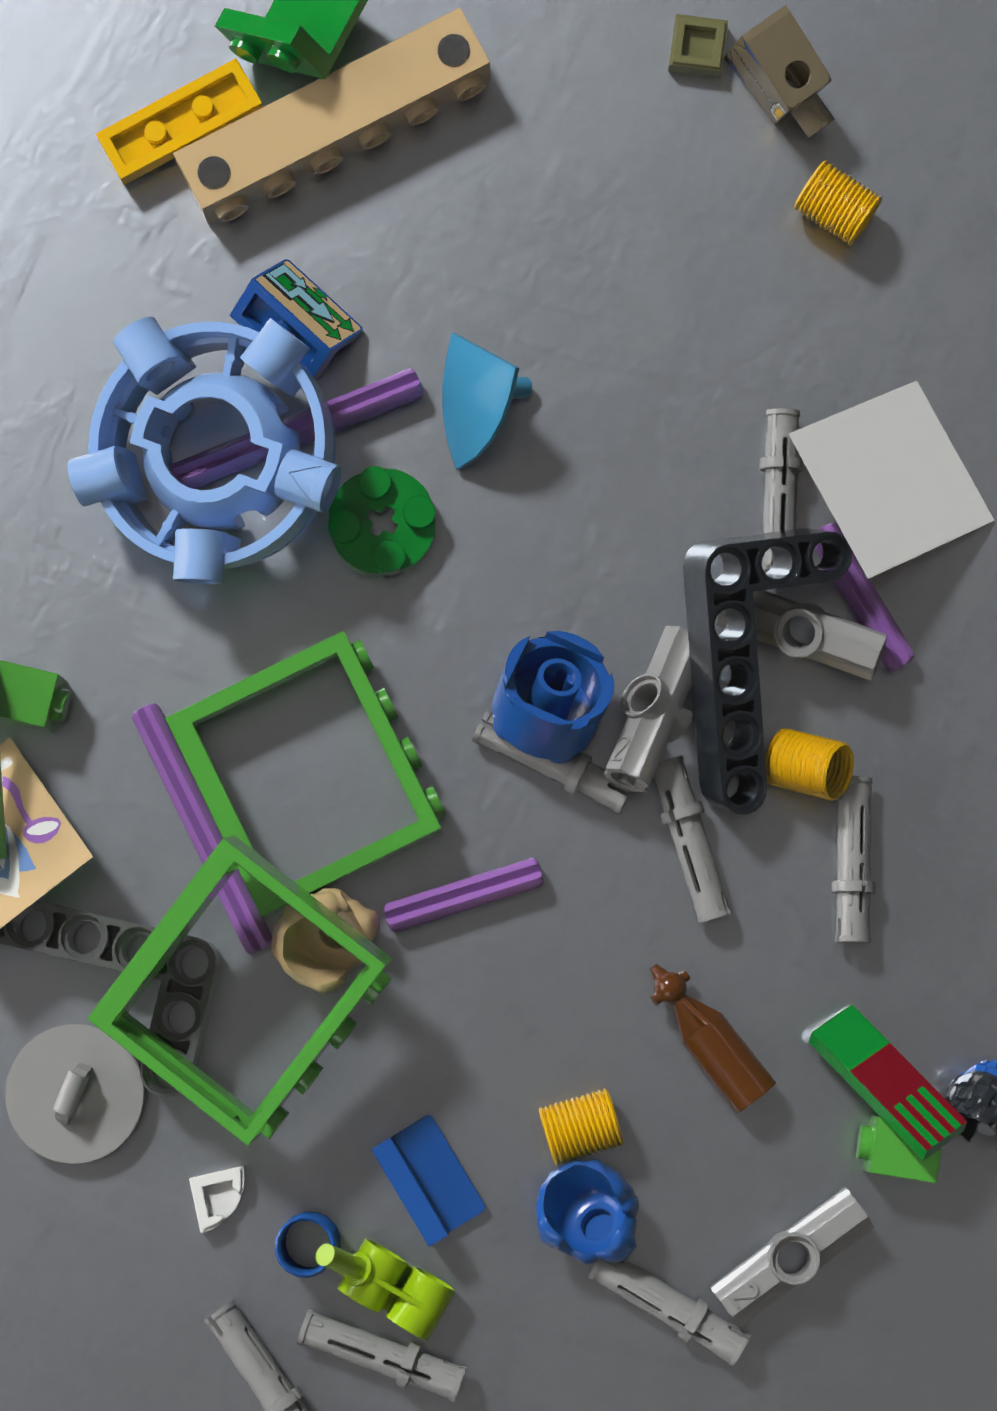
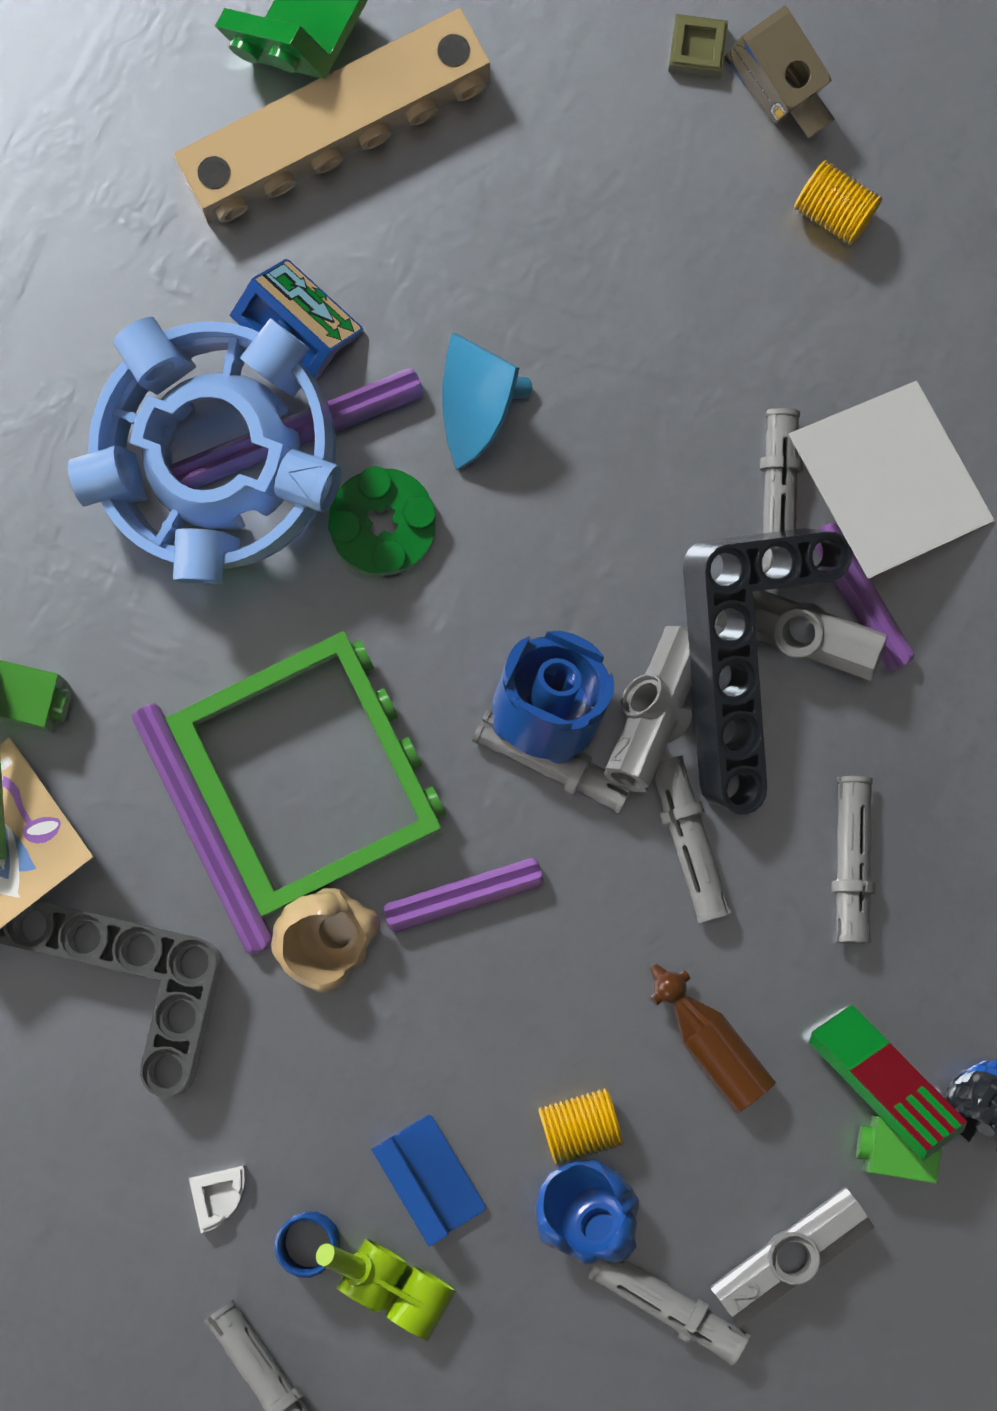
light grey shield [5,1024,145,1164] -> none
bright green window [87,835,394,1146] -> none
yellow plate [96,58,263,185] -> none
light grey pin [297,1309,467,1402] -> none
yellow piece [765,728,854,801] -> none

